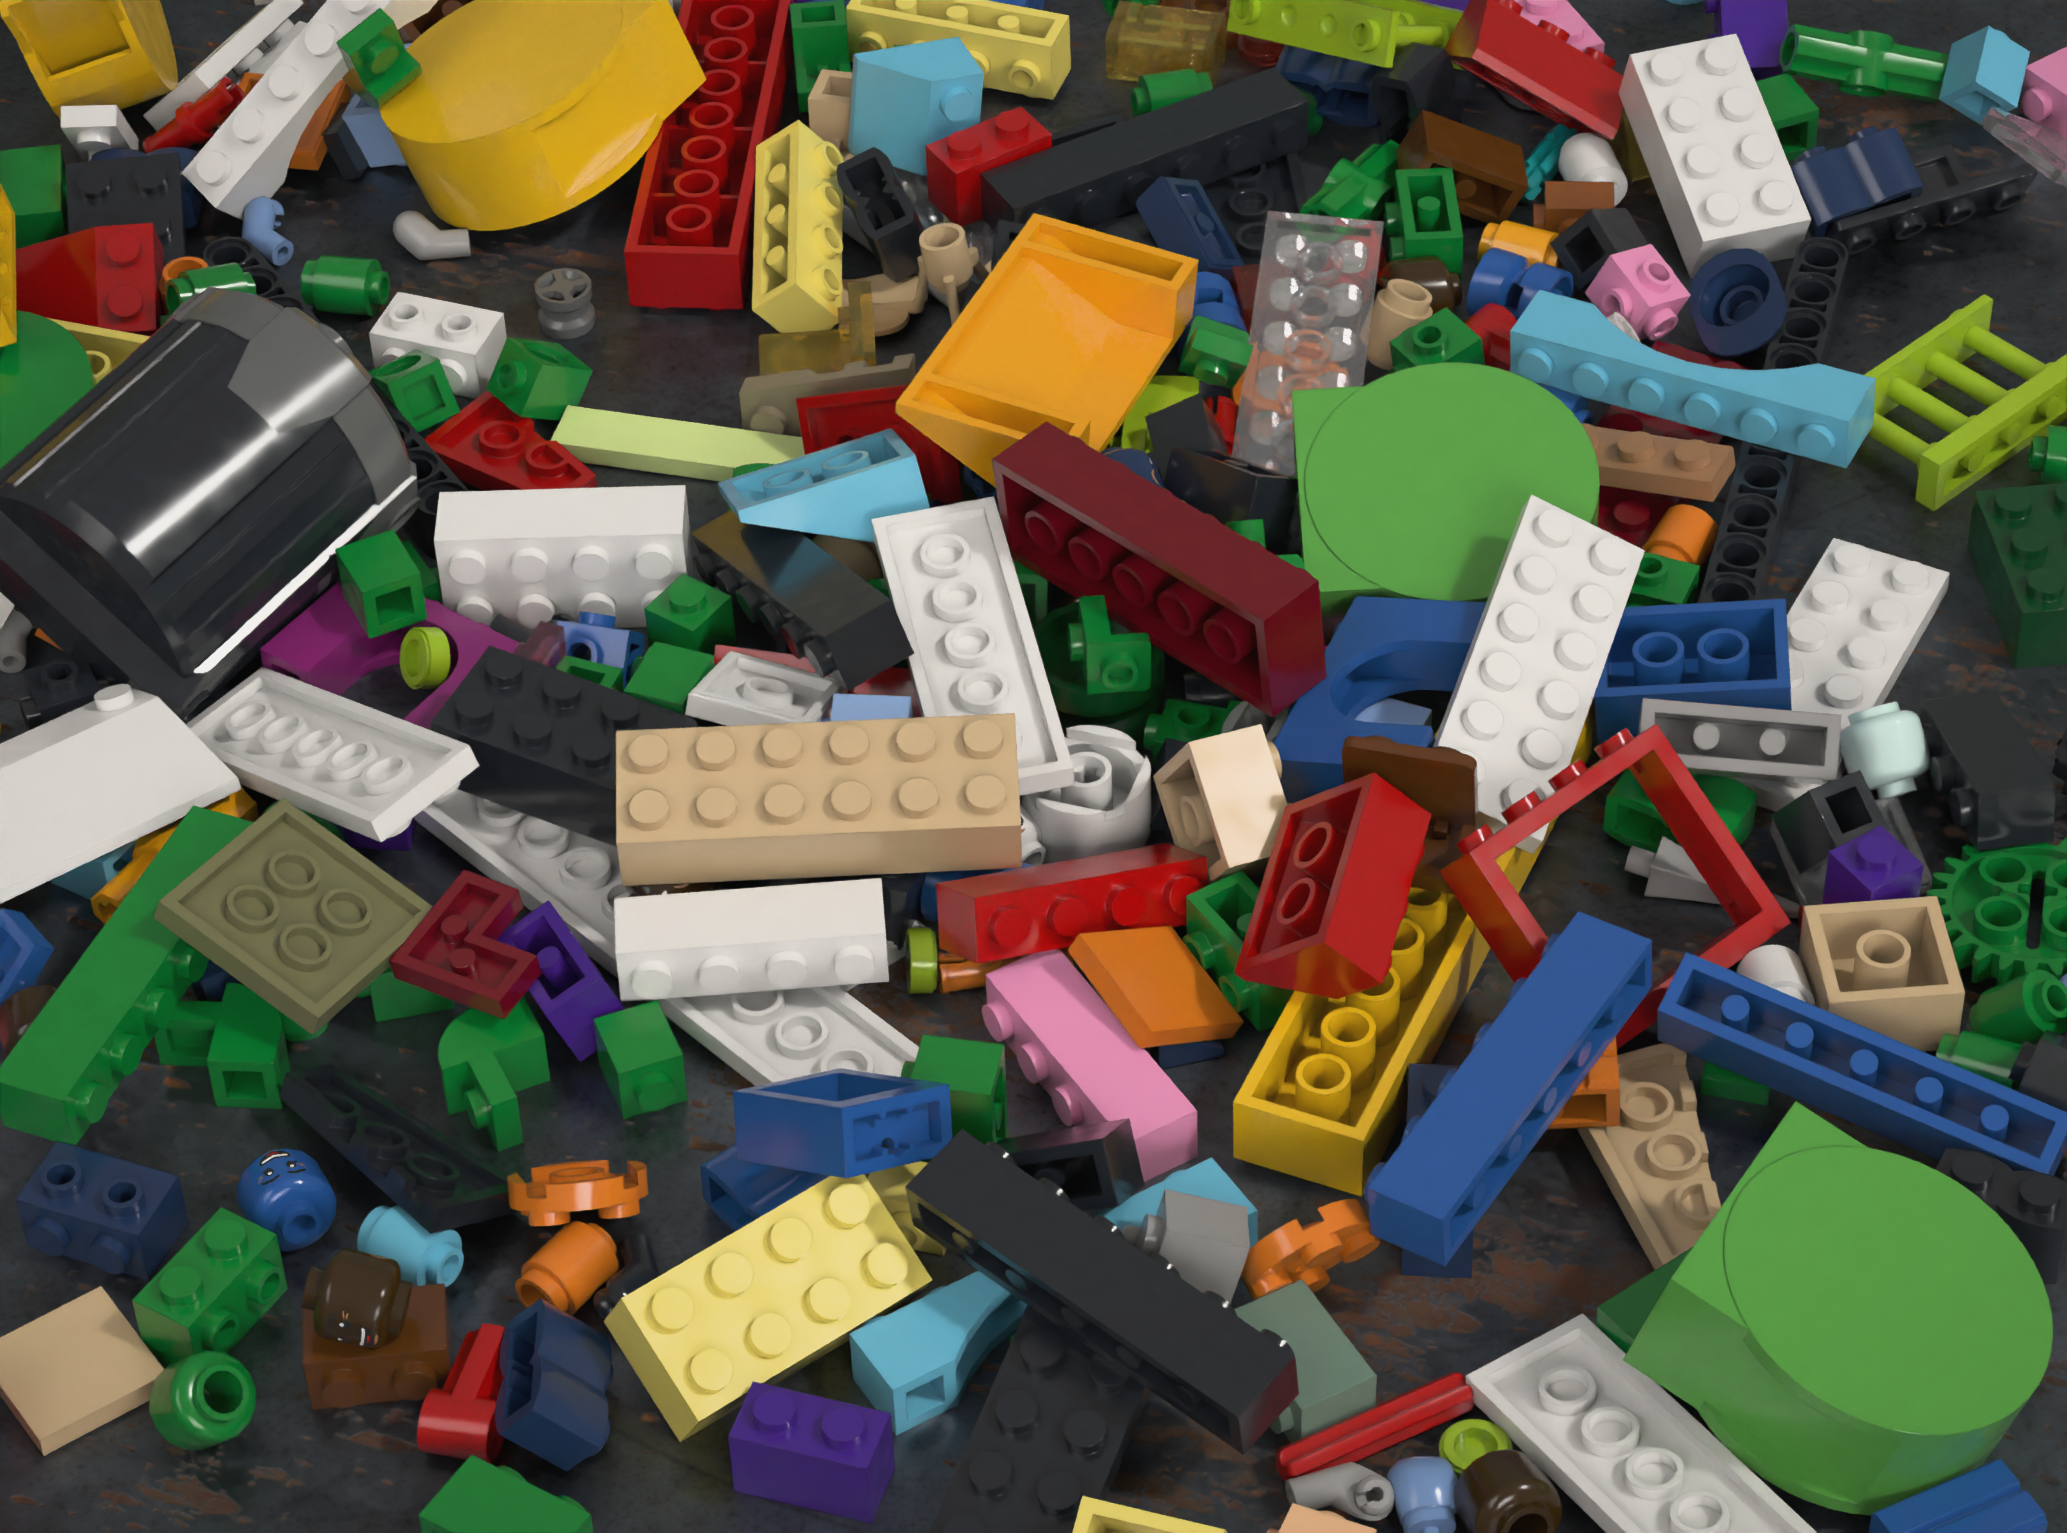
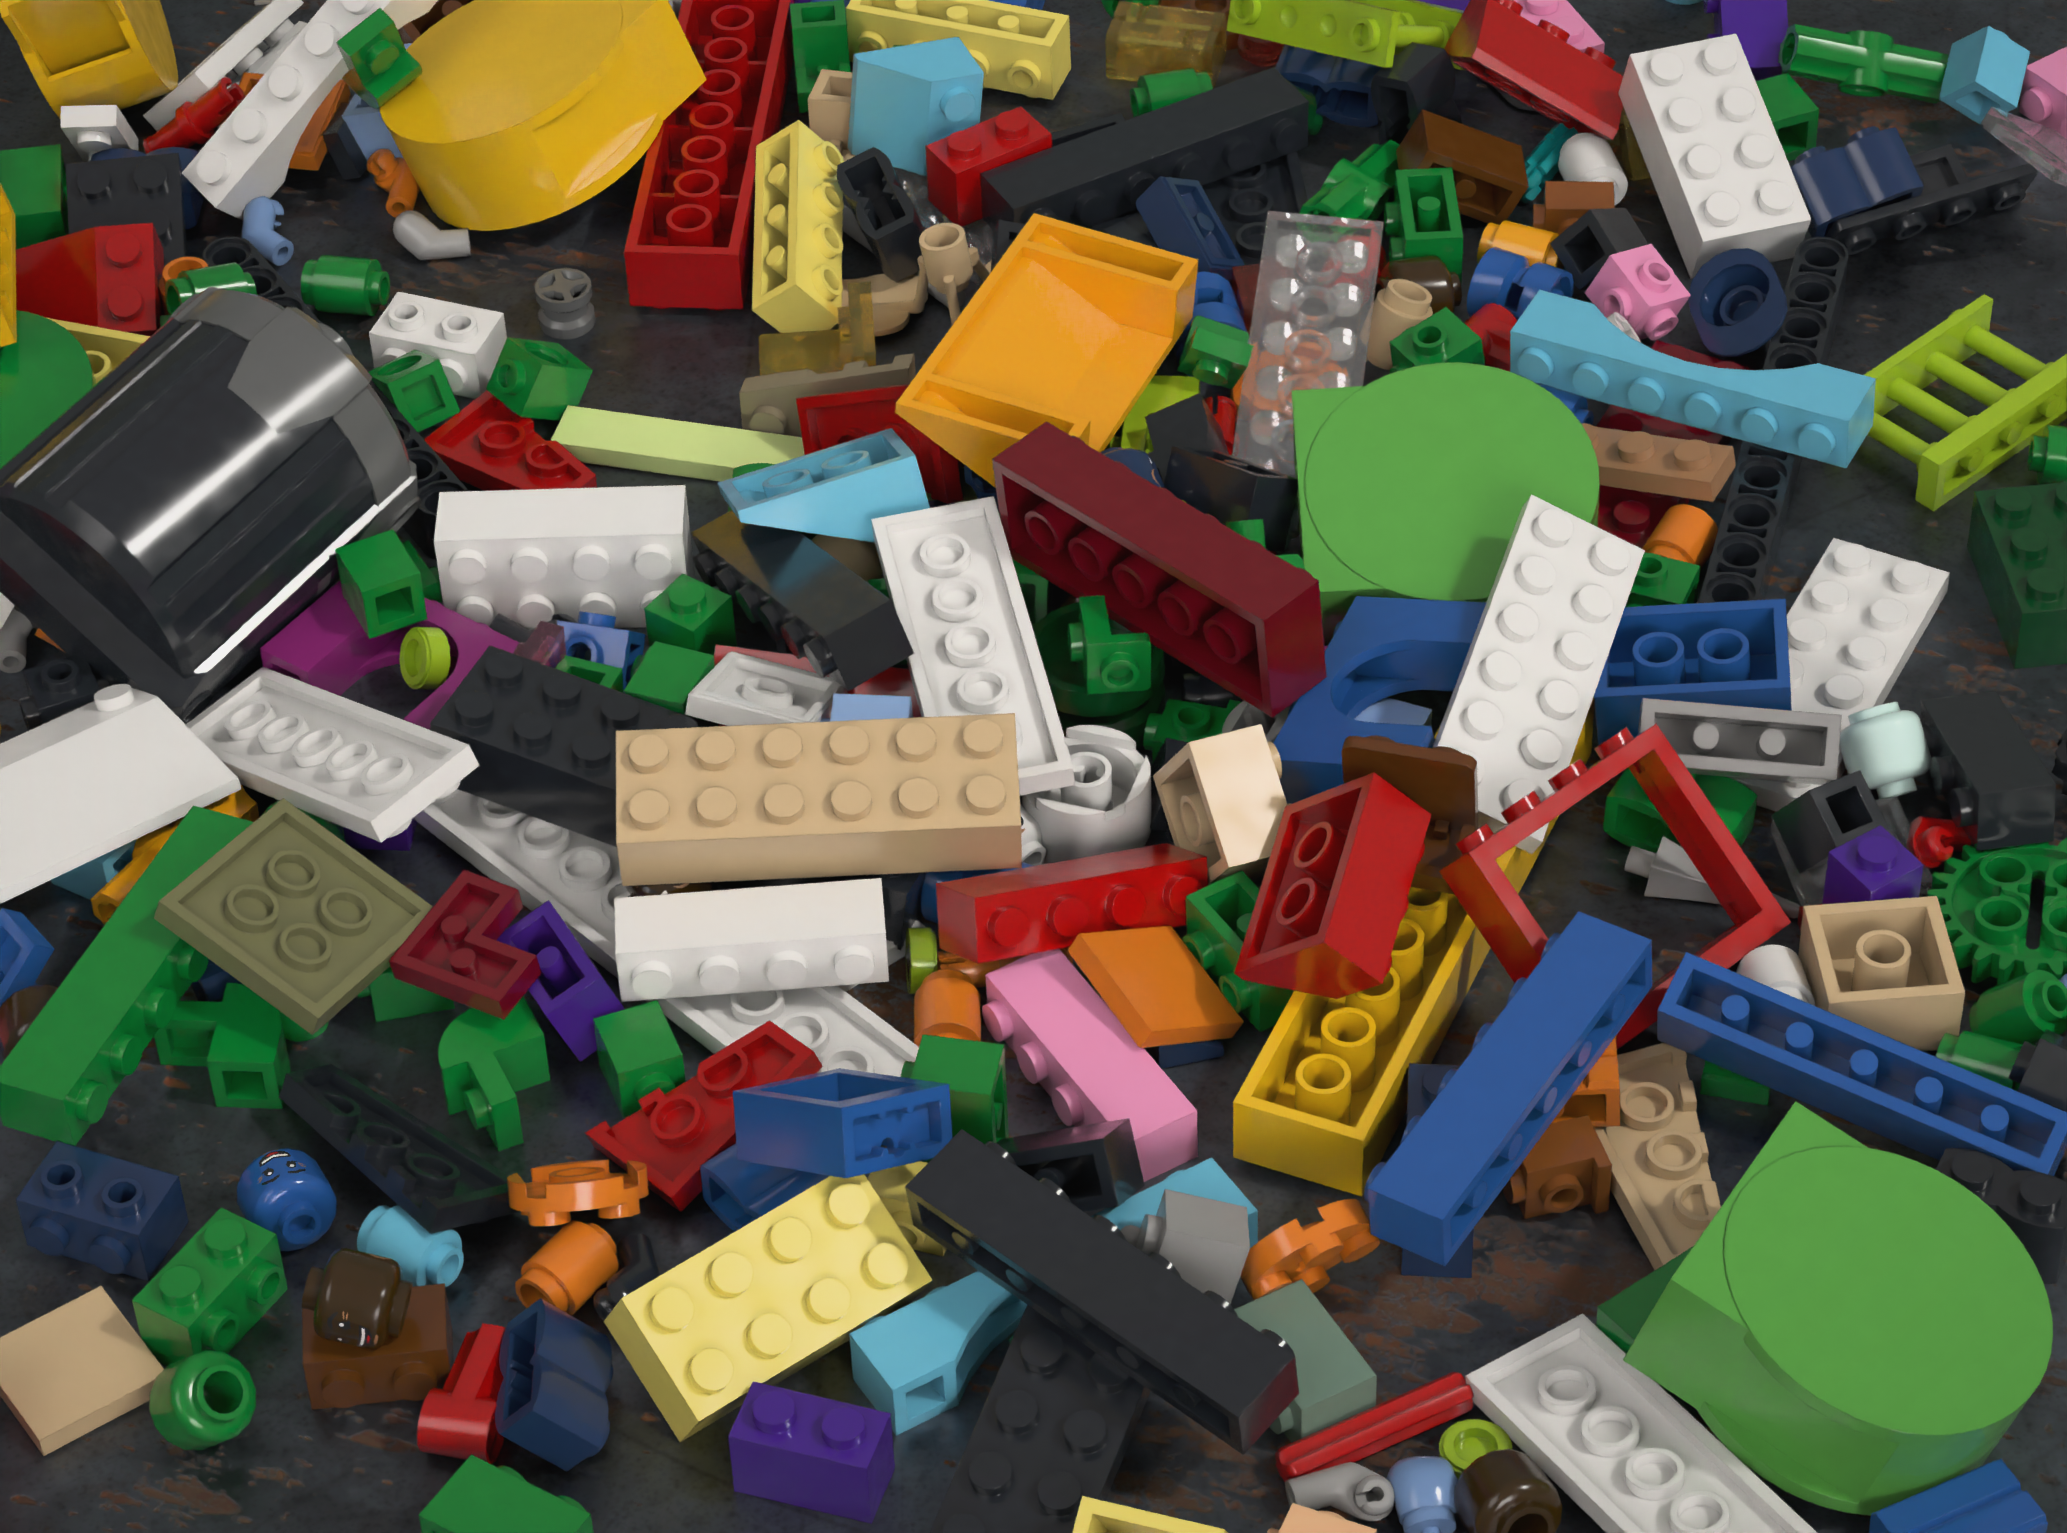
none -> orange arm [367,149,420,218]
none -> red wing [585,1020,823,1212]
none -> orange brick [914,969,981,1047]
none -> dark orange brick [1502,1115,1612,1219]
none -> red arm [1906,816,1971,868]

